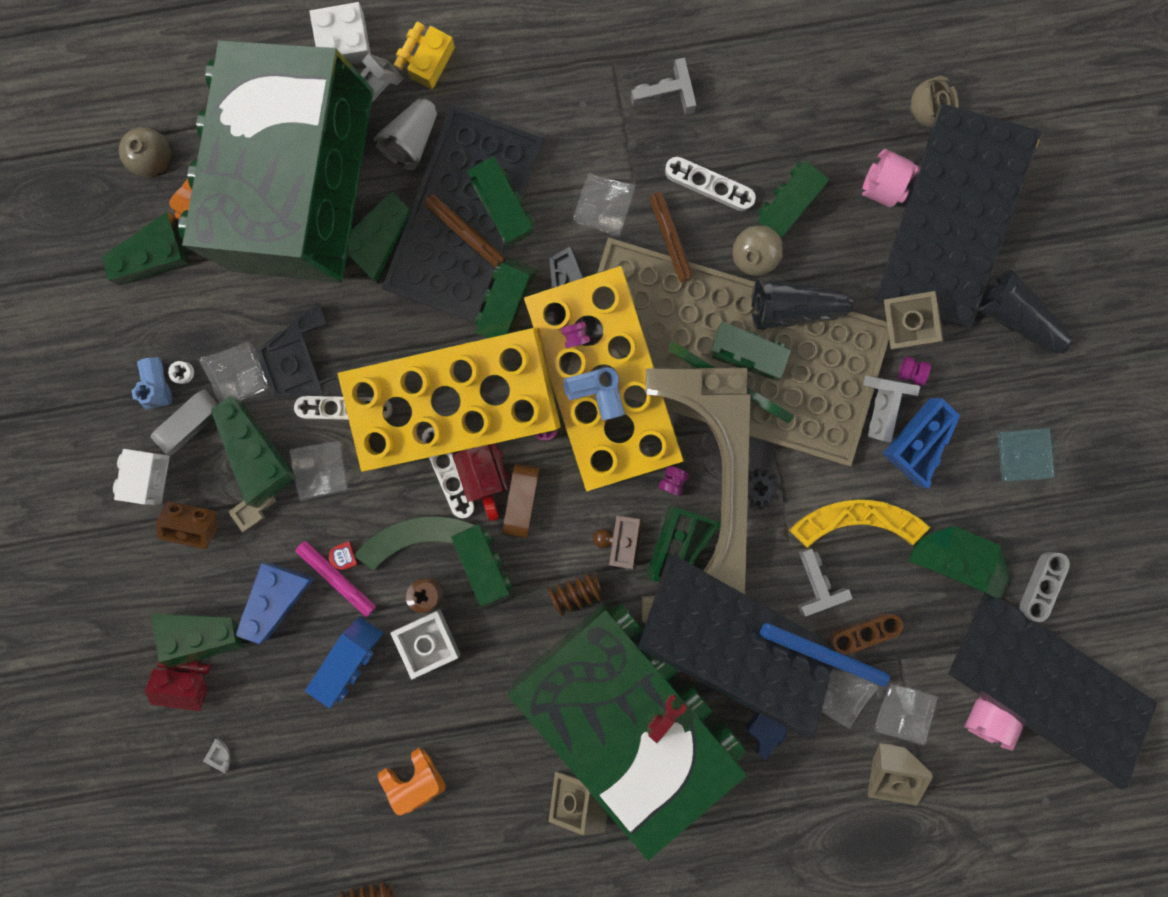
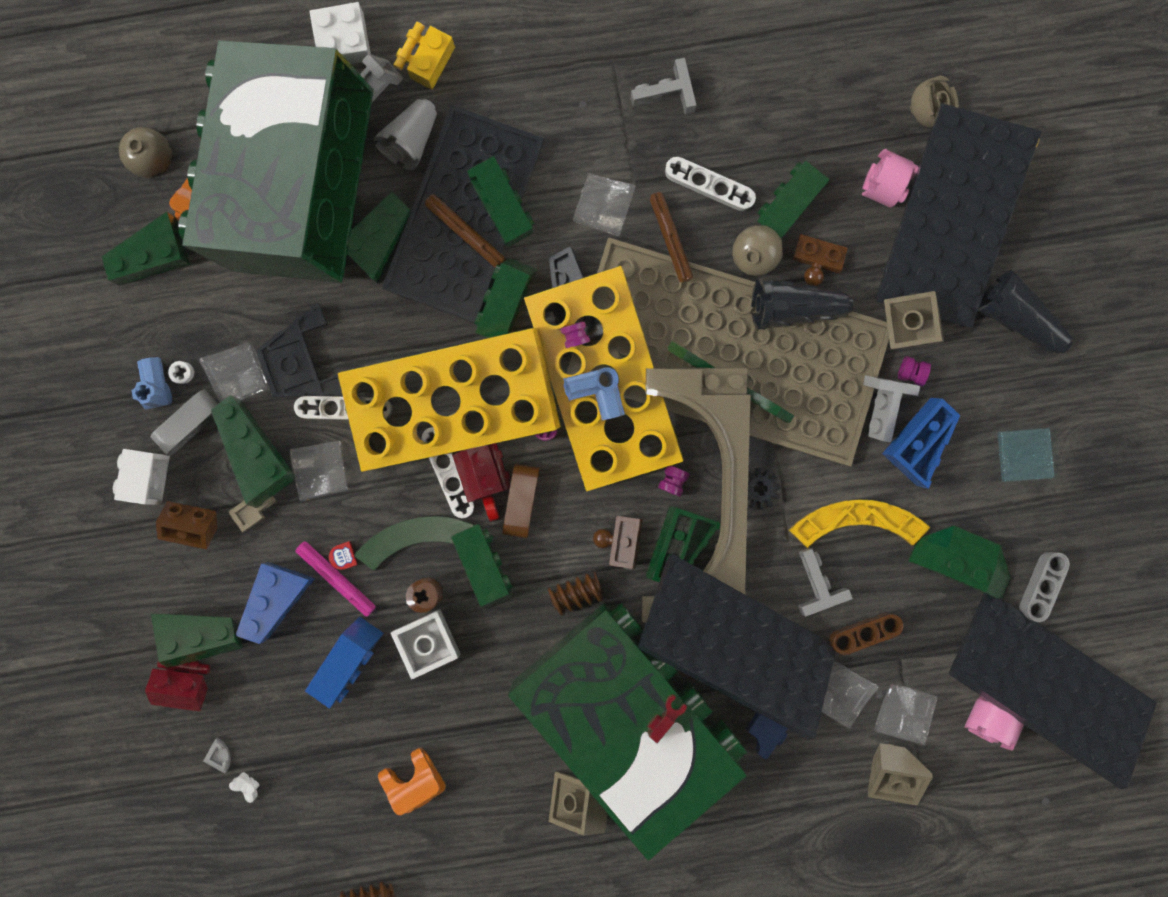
dark green wedge [707,321,791,381] -> none
blue axle [760,623,890,687] -> none
none -> white piece [229,772,259,803]
none -> reddish brown plate [792,234,848,286]

